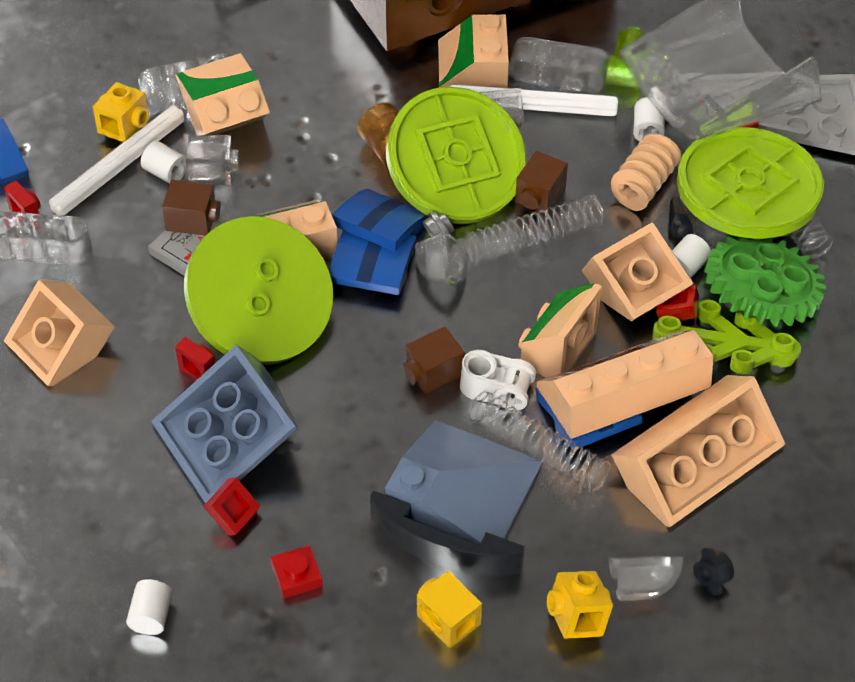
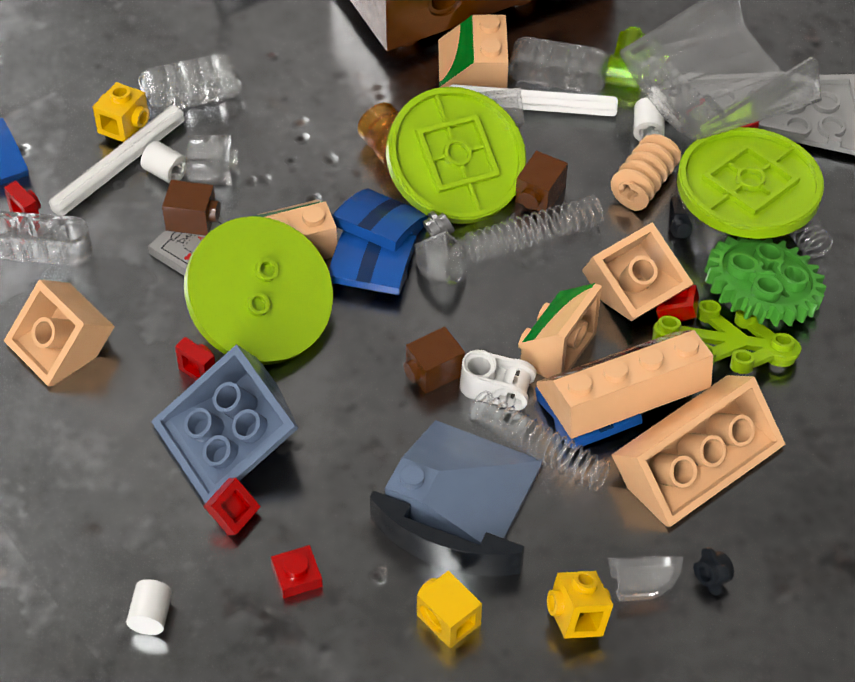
light nougat slope [175,53,270,140] -> none
white piece [672,234,711,279] -> none

